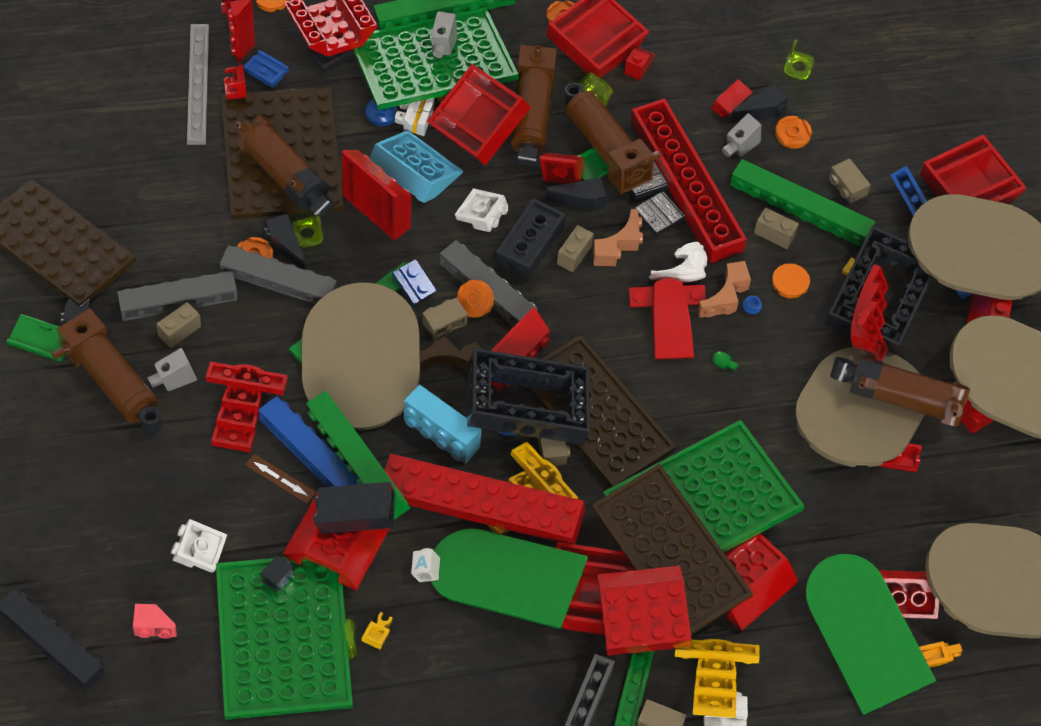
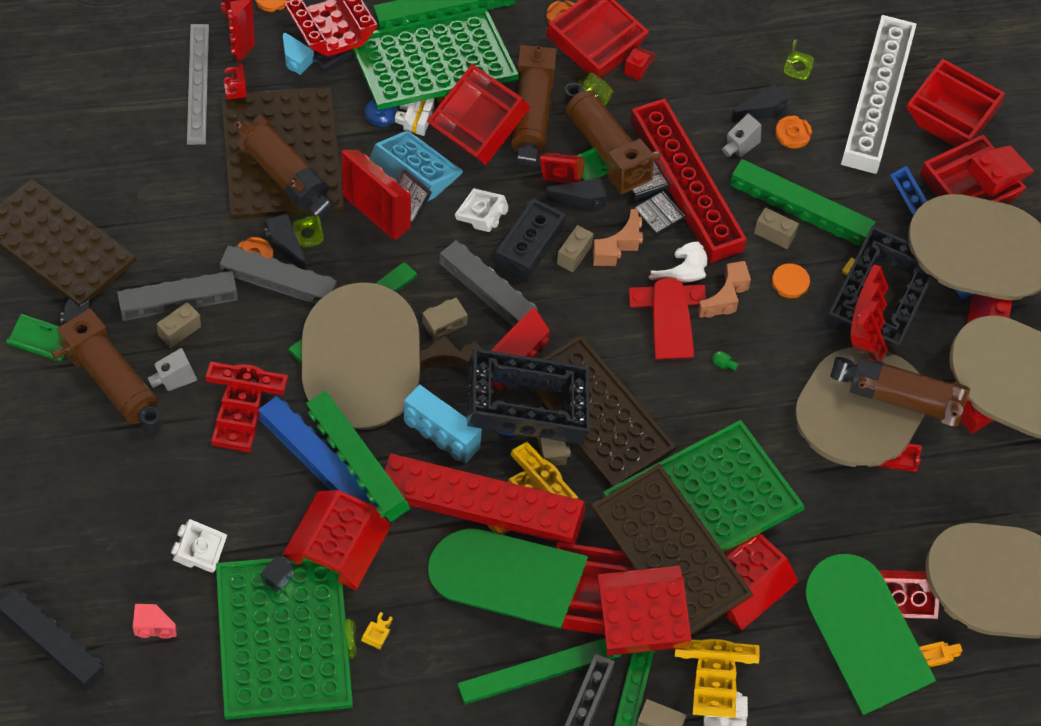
blue plate [243,50,289,88] -> none
reddish brown sticker [245,454,316,504] -> none
black brick [313,482,396,534] -> none
plate [391,259,436,306] -> none
white brick [411,548,440,582] -> none
light grey torso [431,12,458,58] -> none
orange tile [457,279,494,318] -> none
red hinge [711,79,753,119] -> none
blue plate [743,296,762,314] -> none
dark tan brick [829,158,871,204] -> none
none -> medium azure slope [283,33,314,75]
none -> tile [397,170,432,223]
none -> green tile [457,638,622,705]
none -> white brick [841,15,917,174]
none -> red slope [906,59,1005,147]
none -> red slope [968,146,1034,197]

